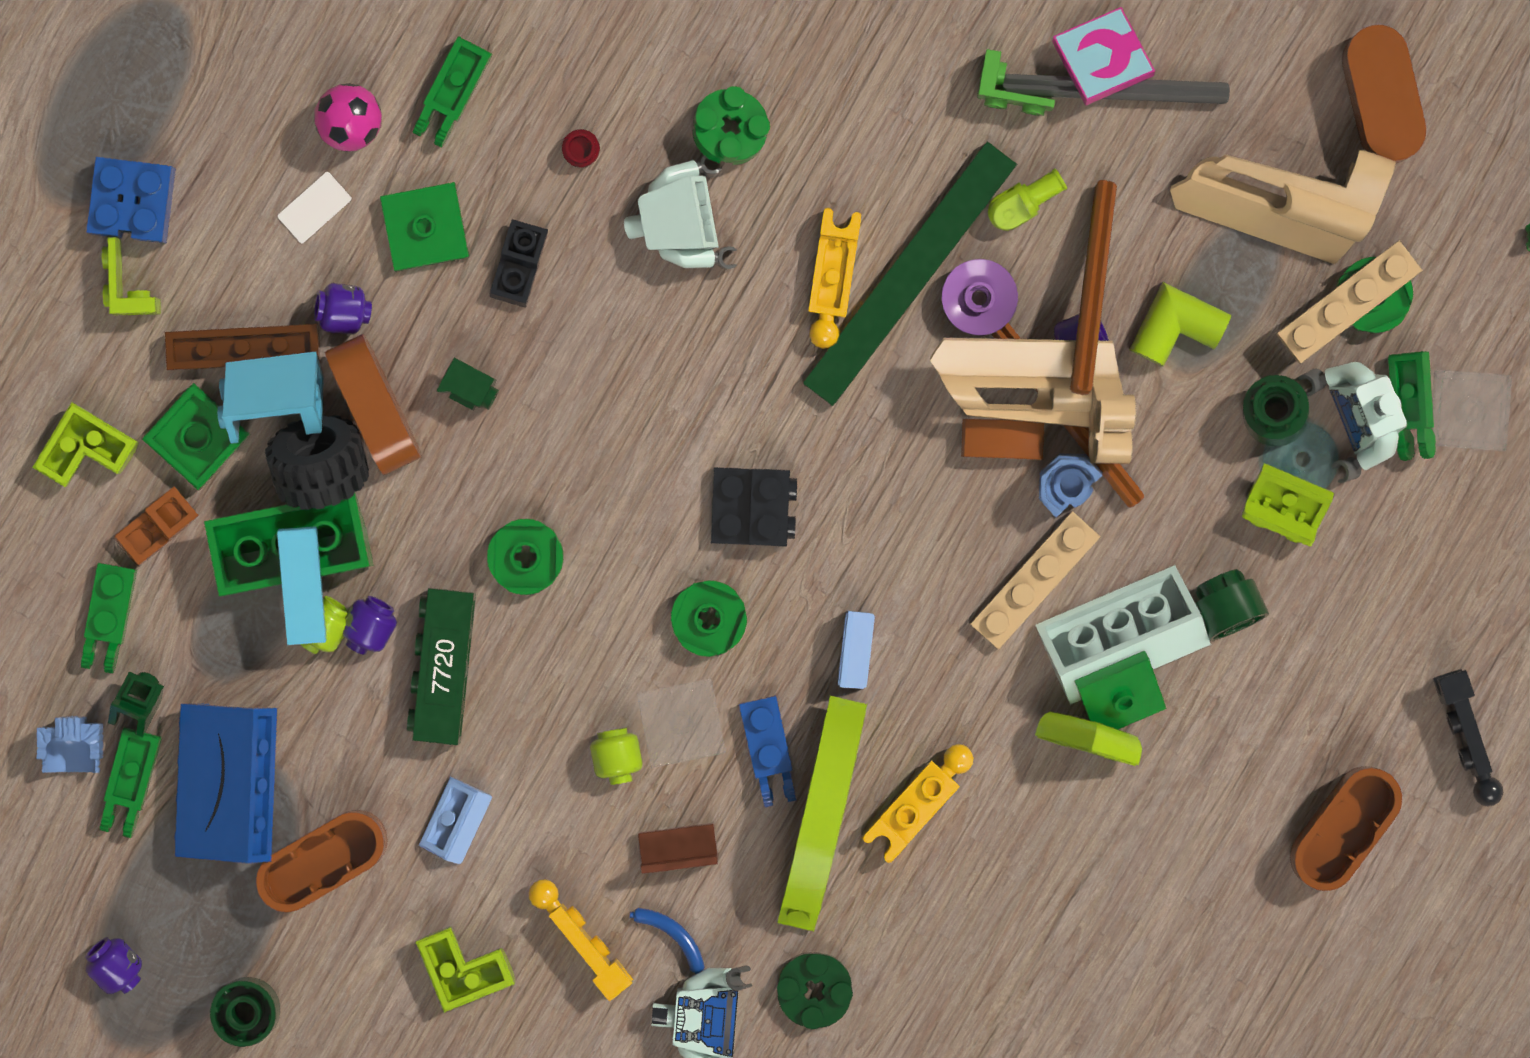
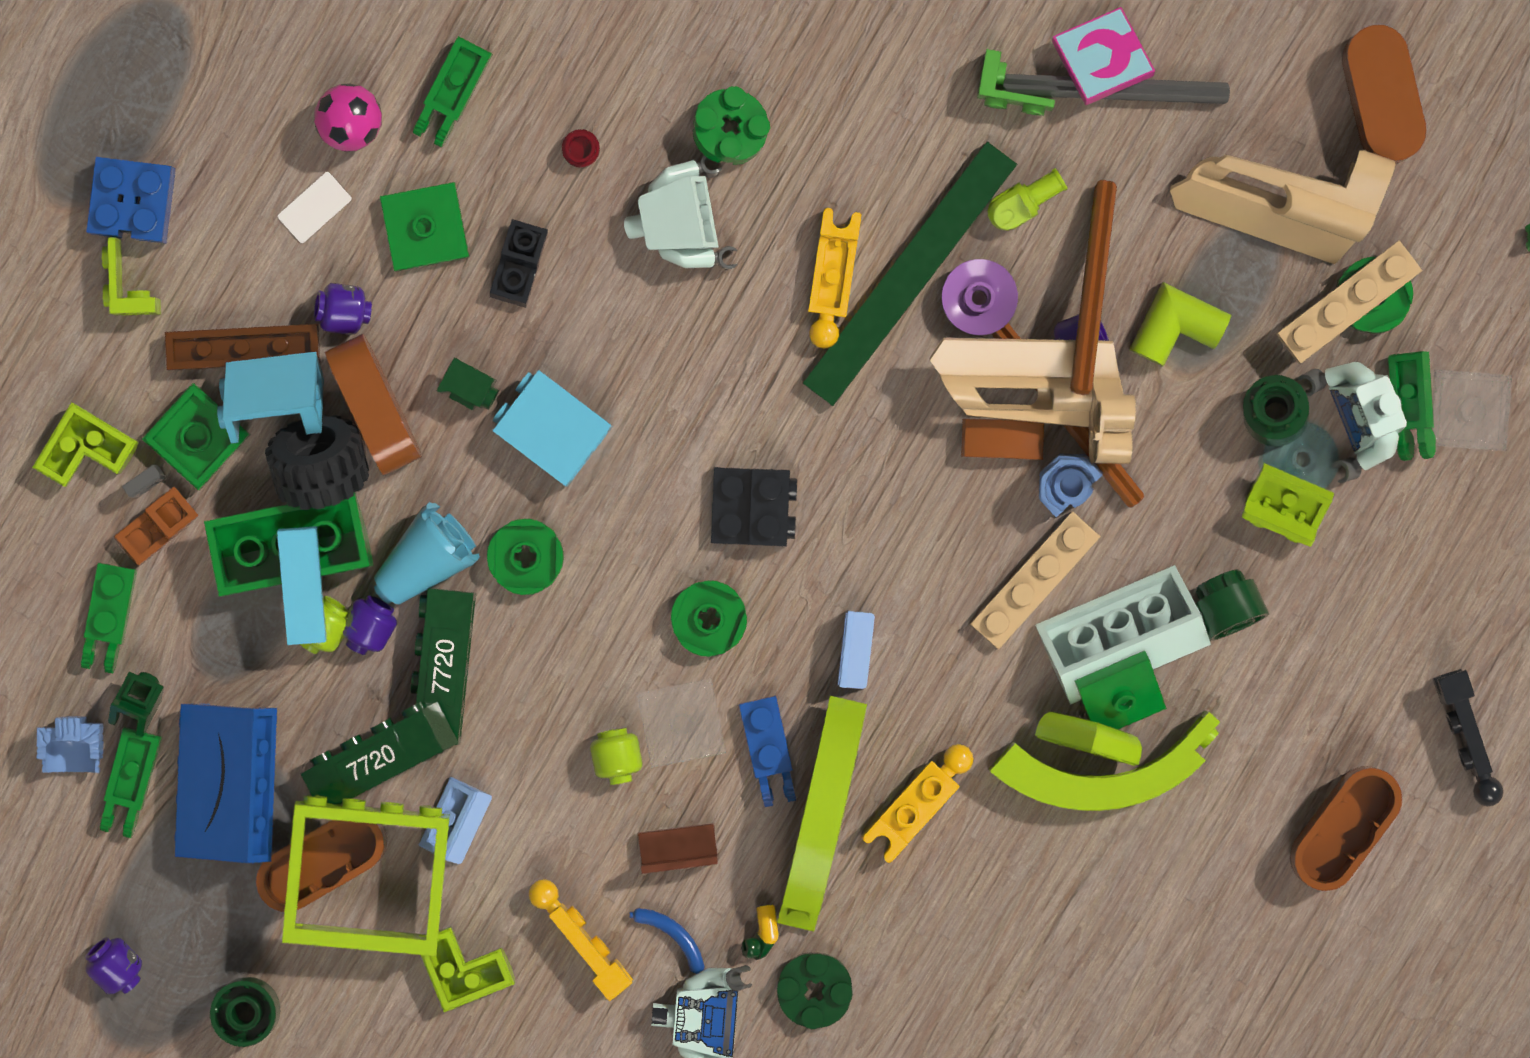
none -> dark grey tile [122,465,166,498]
none -> lime window [282,795,450,956]
none -> dark green brick [300,702,458,804]
none -> medium azure cone [374,502,480,605]
none -> medium azure panel [492,370,613,487]
none -> arm [741,905,779,960]
none -> lime arch [988,710,1220,811]

